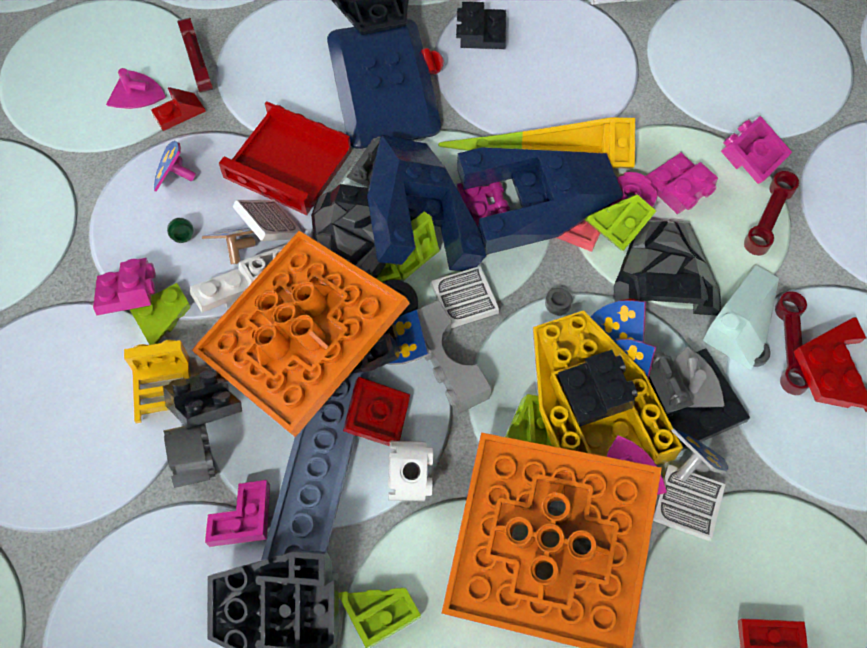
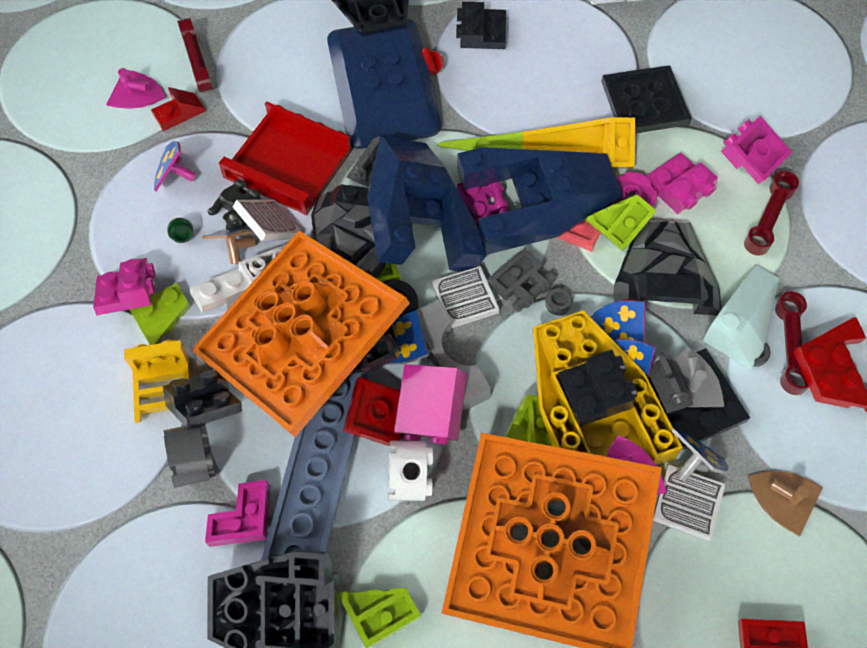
lime wing [397,212,439,281] -> none
none -> pearl dark grey animal [207,179,262,230]
none -> brick [394,364,467,445]
none -> dark grey plate [488,248,556,312]
none -> black plate [601,65,691,134]
none -> medium nougat shield [748,471,823,536]

